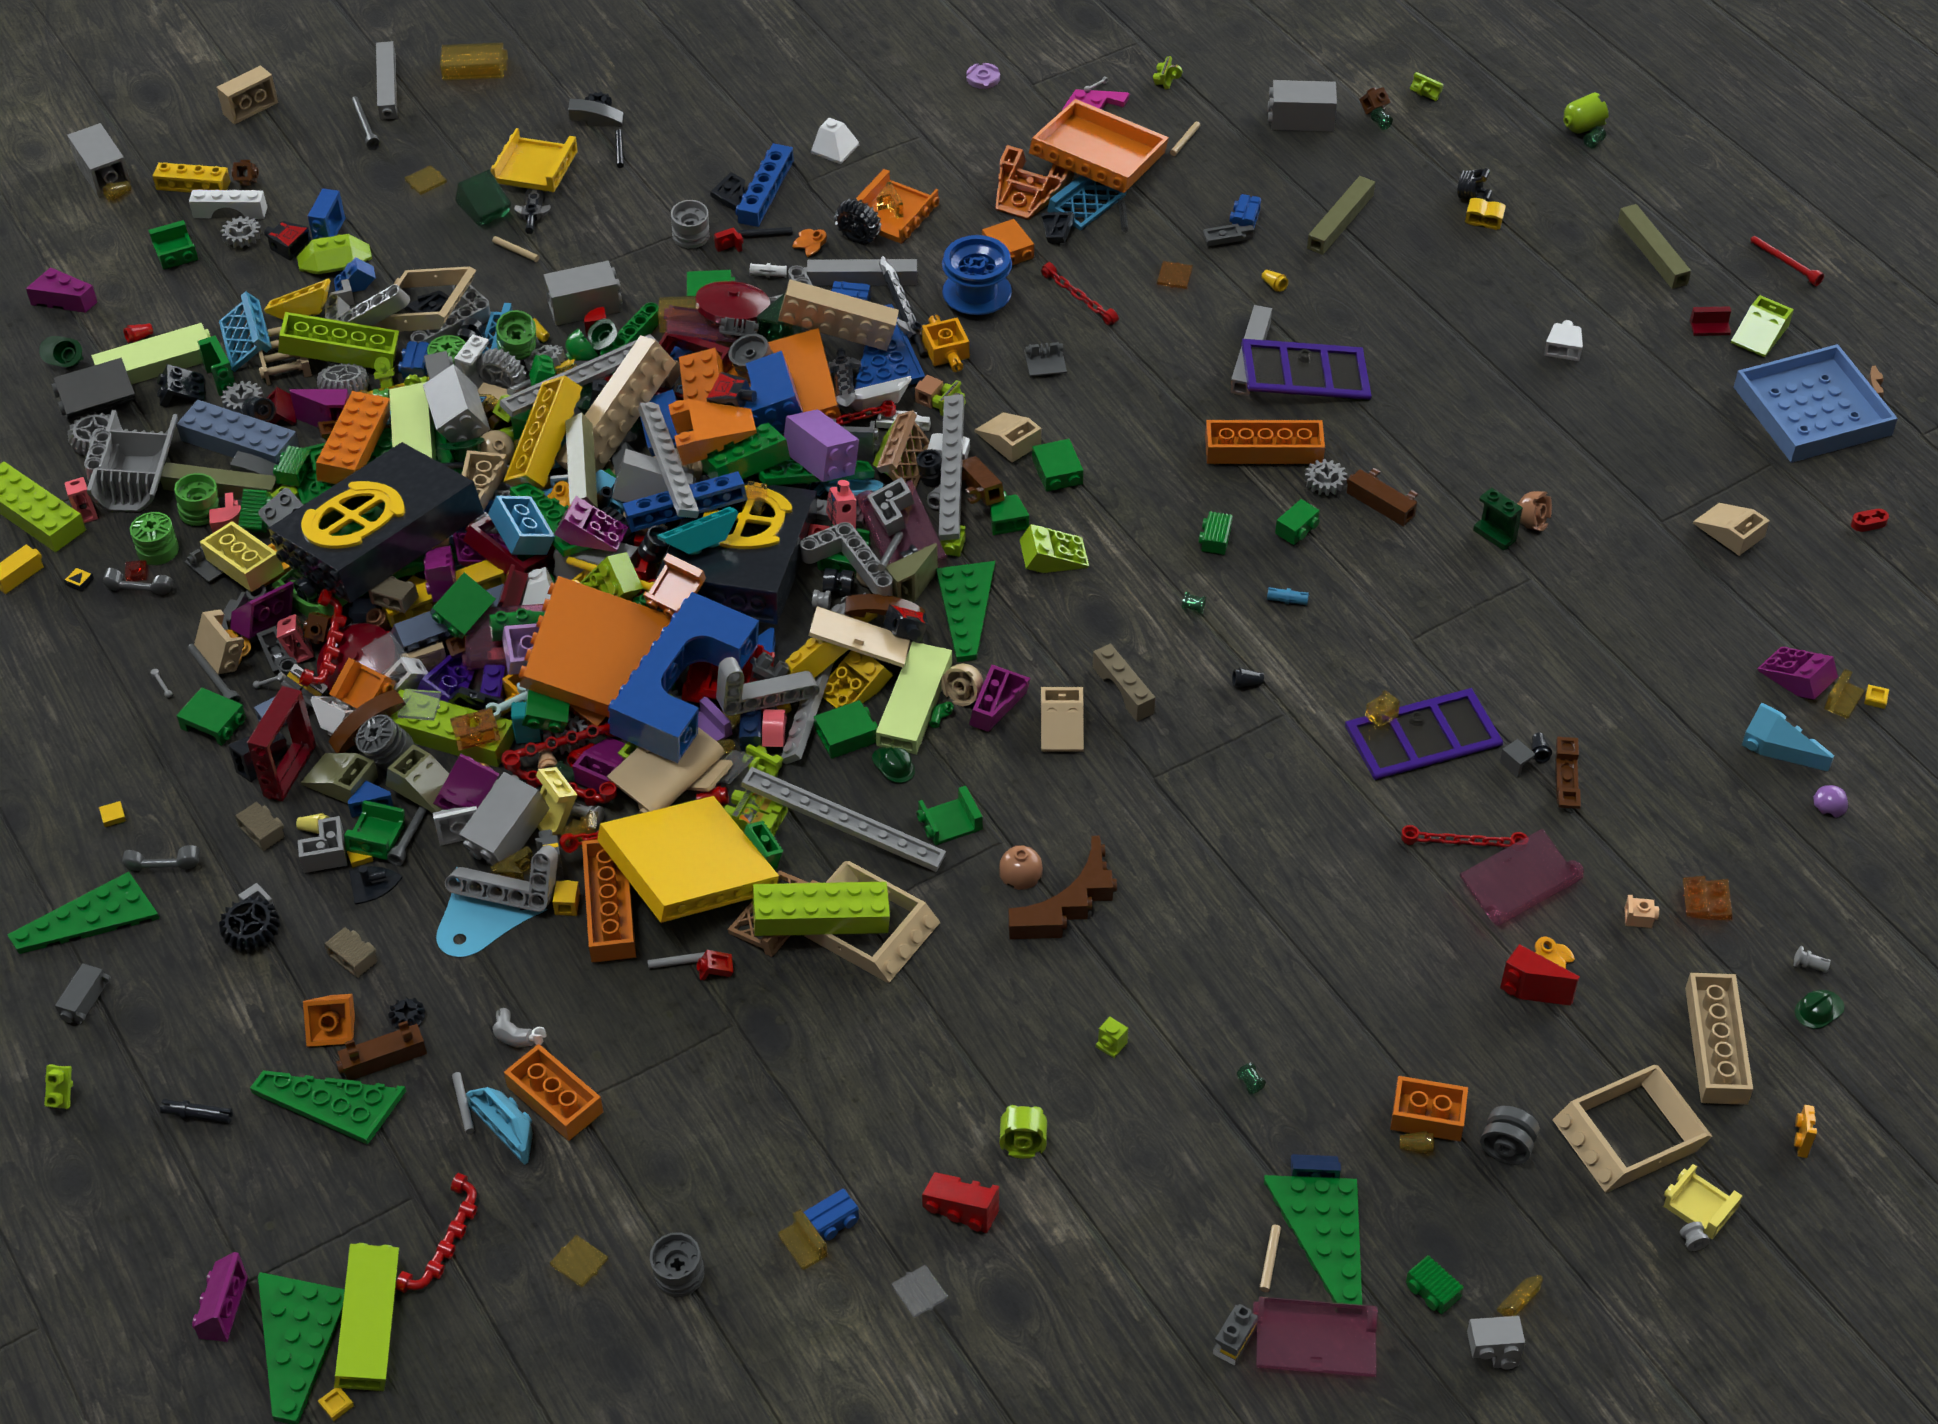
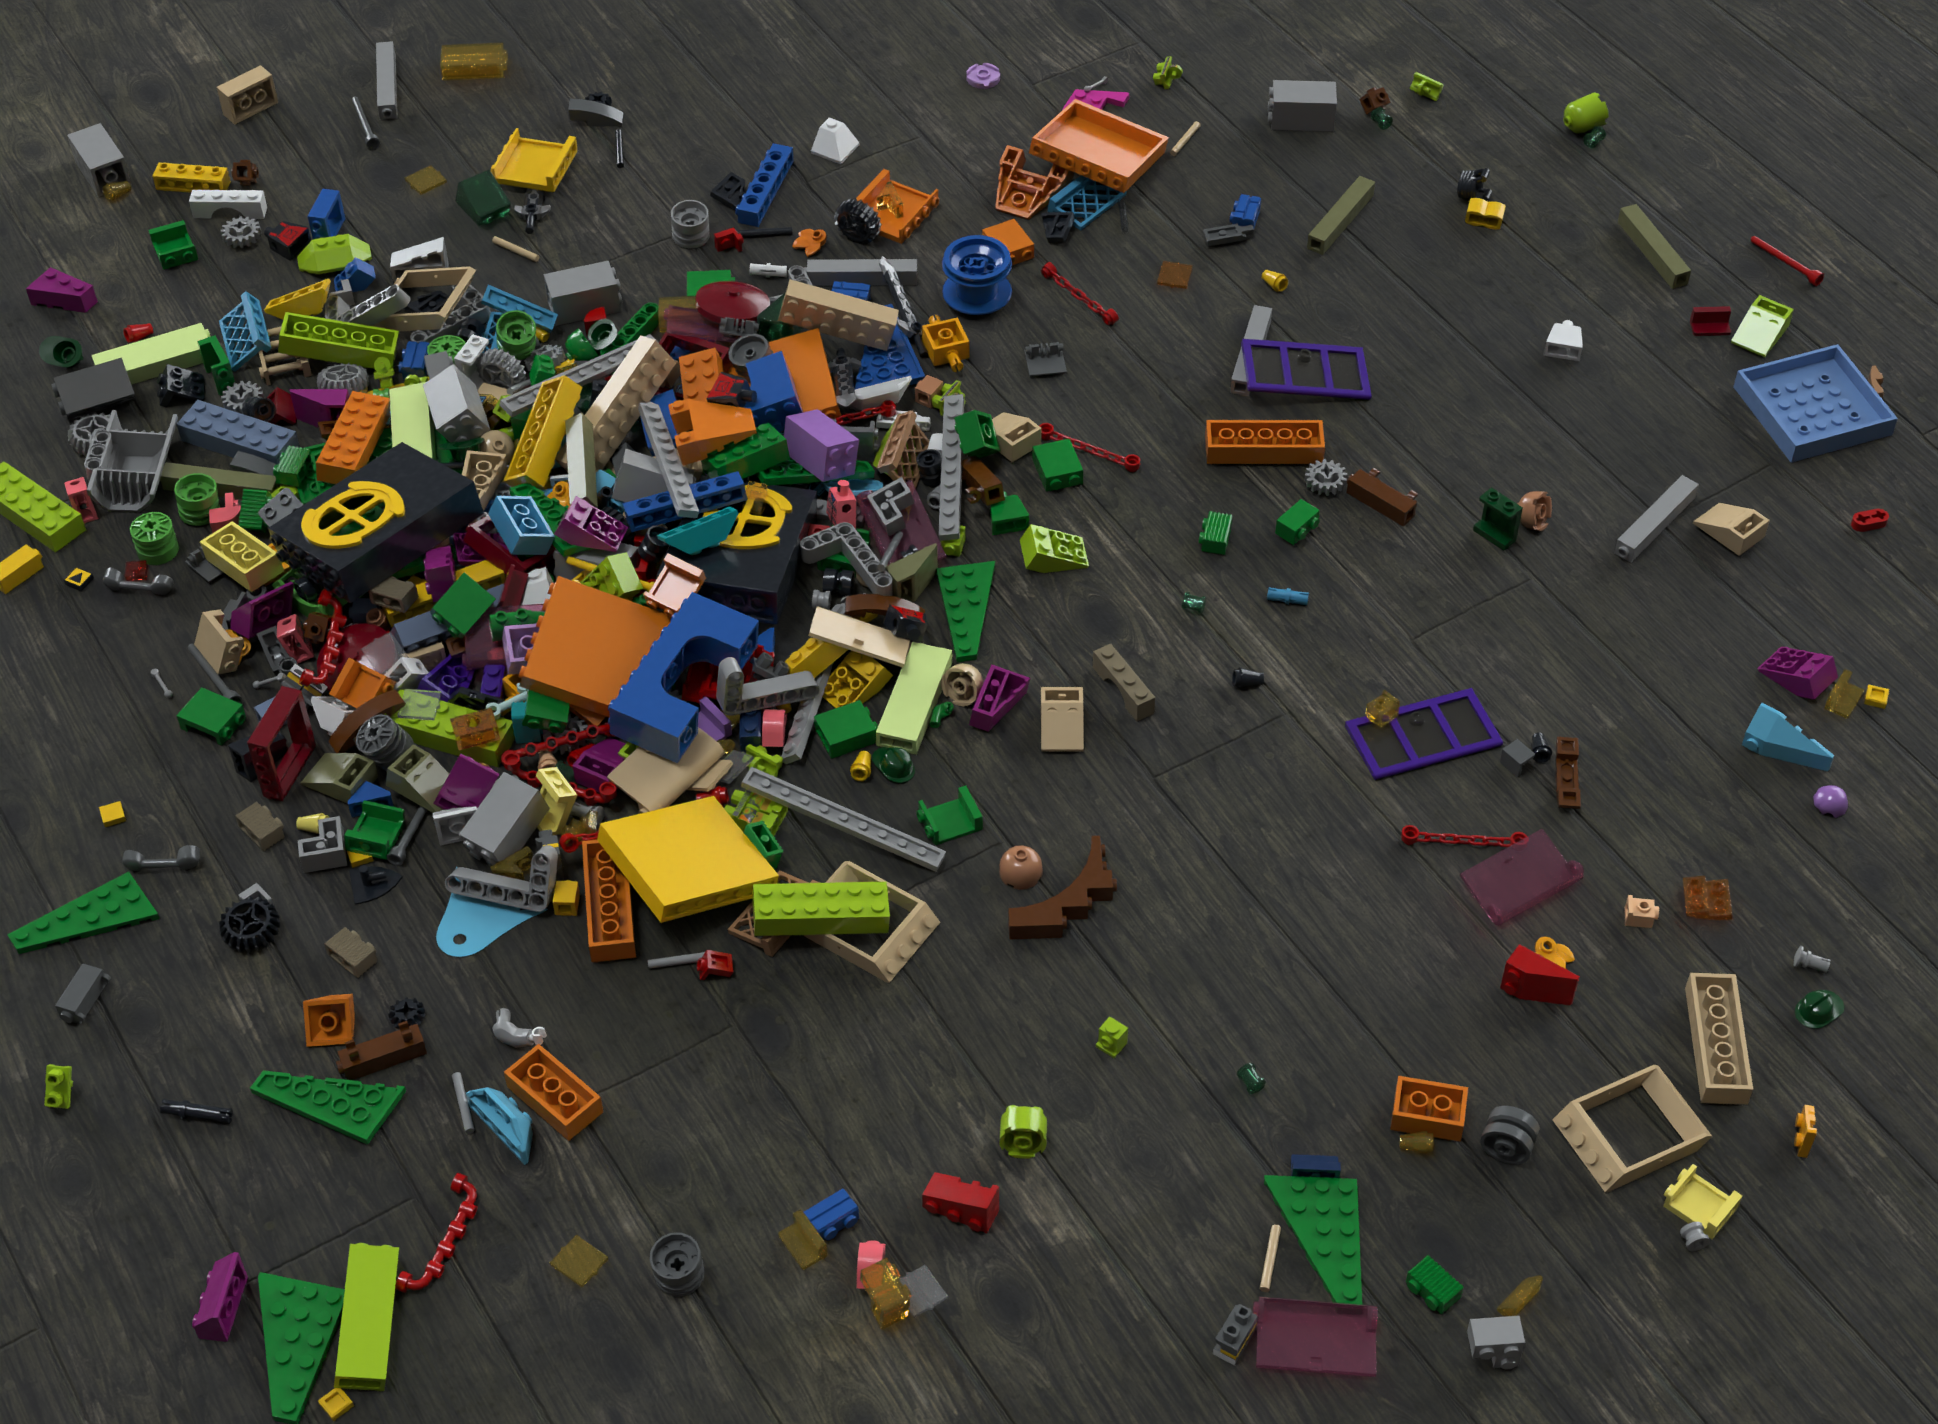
none -> light grey wedge [390,237,449,281]
none -> dark azure fence [481,285,558,333]
none -> yellow cone [850,751,871,781]
none -> coral brick [856,1241,886,1290]
none -> clear yellow brick [860,1258,911,1330]
none -> green brick [954,410,1001,459]
none -> red piece [1039,423,1140,472]
none -> light grey brick [1614,475,1699,562]

